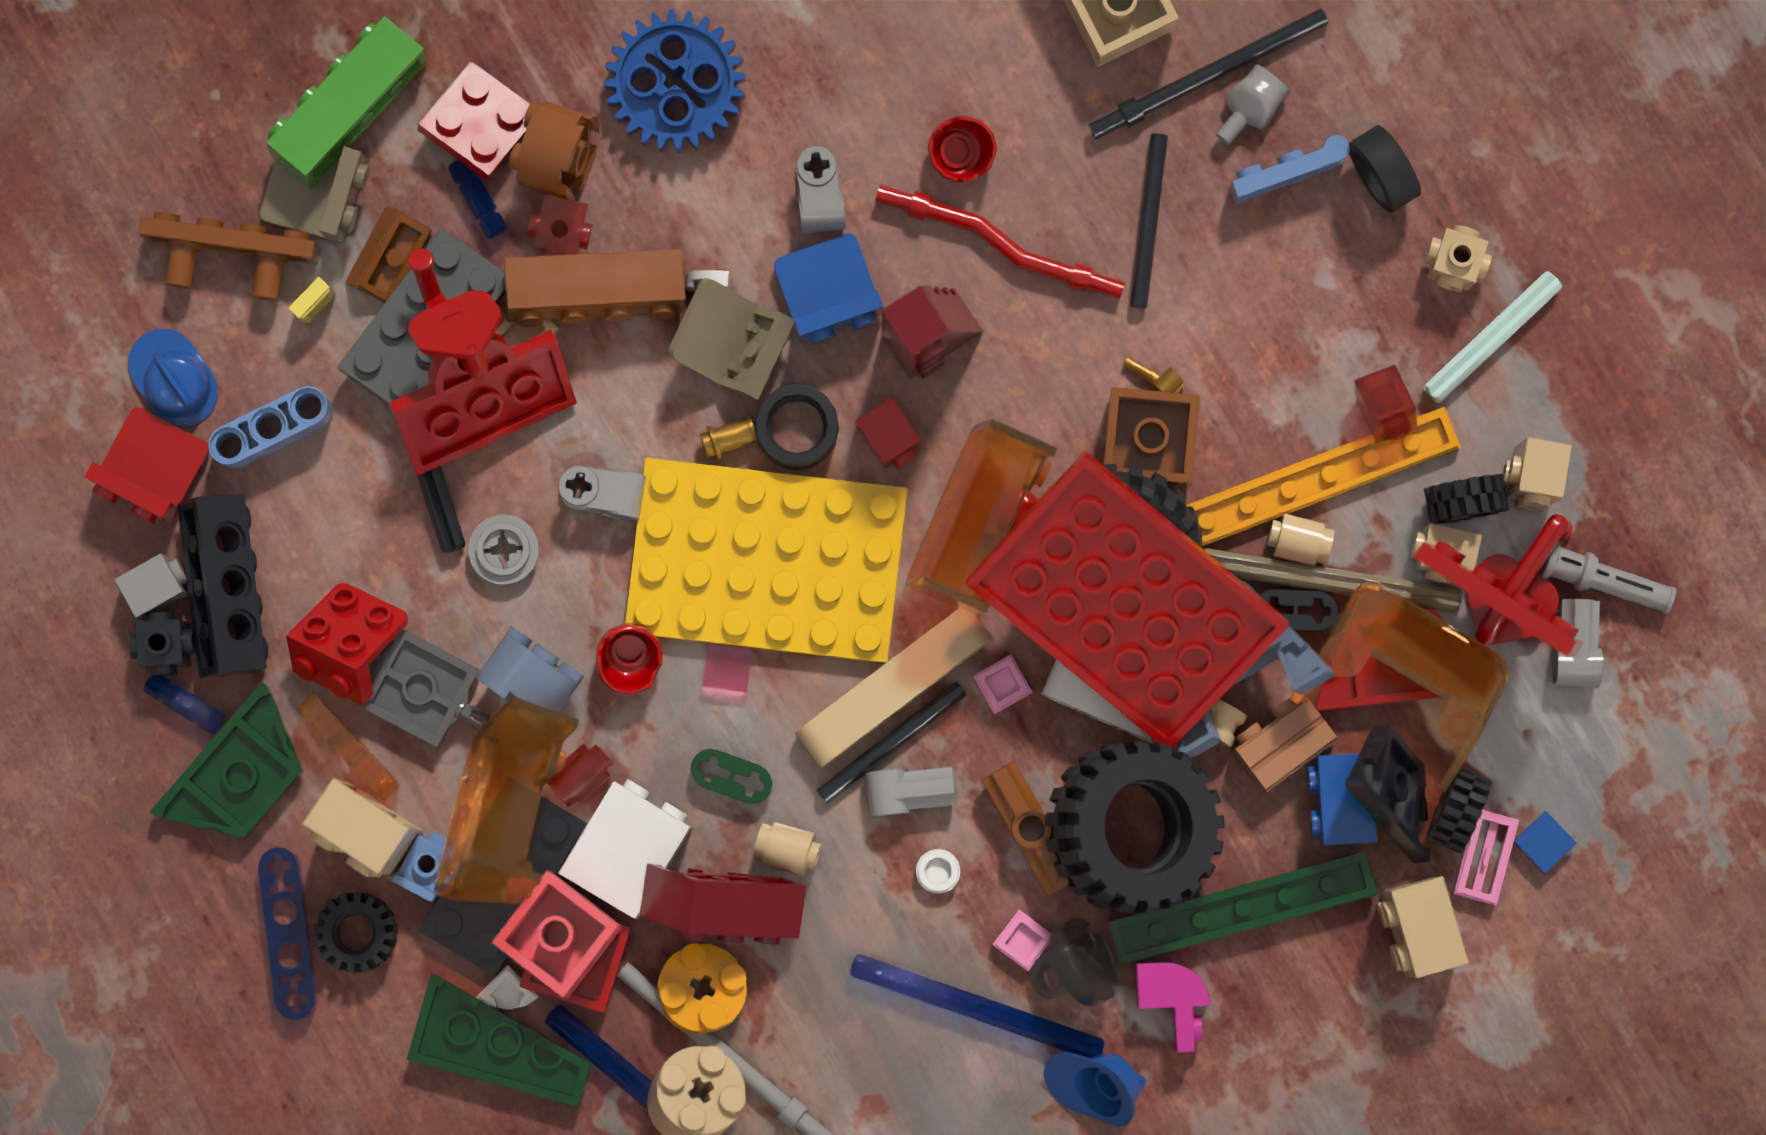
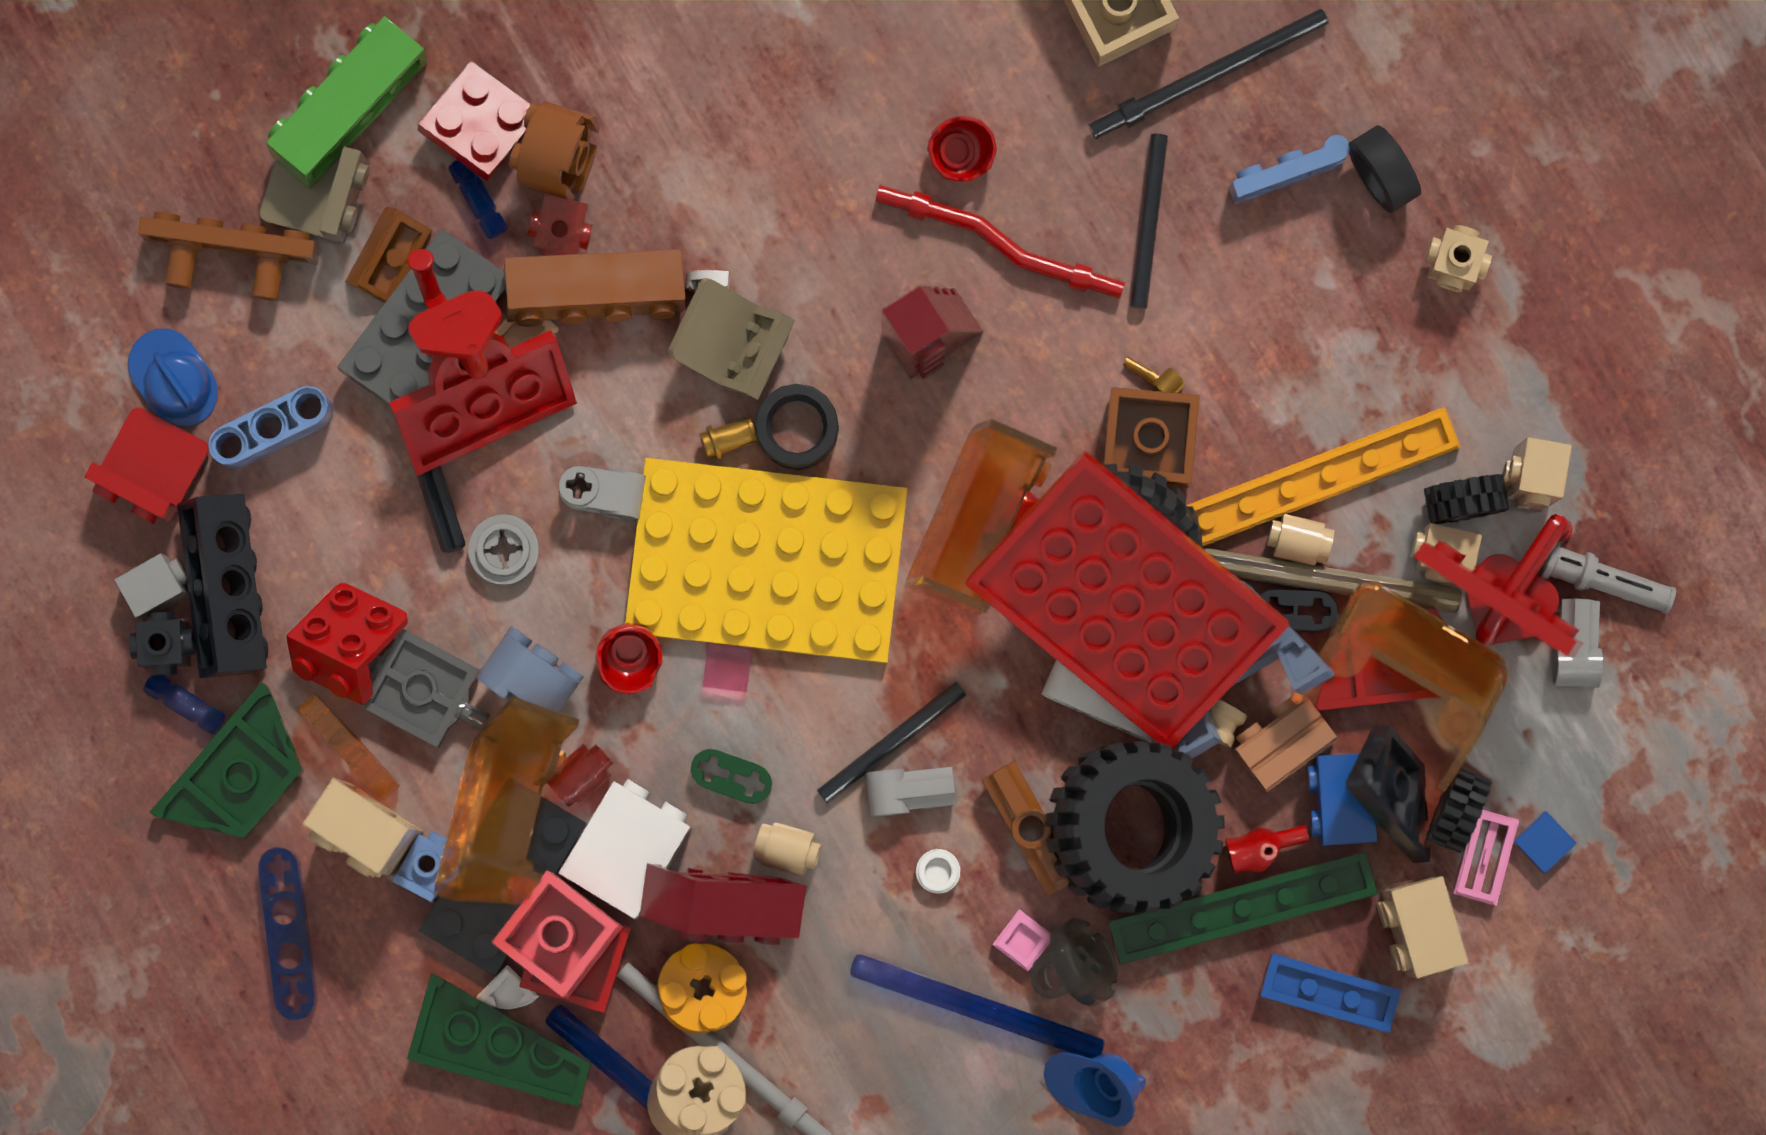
light yellow tile [288,277,336,325] -> none
black tyre [314,892,398,973] -> none
blue gear [604,9,746,153] -> none
blue bracket [774,234,883,345] -> none
tan beam [794,603,994,769] -> none
light grey piece [796,146,846,234] -> none
red brick [855,397,922,469] -> none
bright pink tile [972,654,1033,715] -> none
dark pink brick [1134,962,1211,1052] -> none
light grey piece [1216,64,1291,146] -> none
clear red brick [1354,365,1417,444] -> none
light aqua axle [1423,271,1562,403] -> none
none -> red piece [1225,825,1309,873]
none -> blue plate [1259,953,1401,1033]

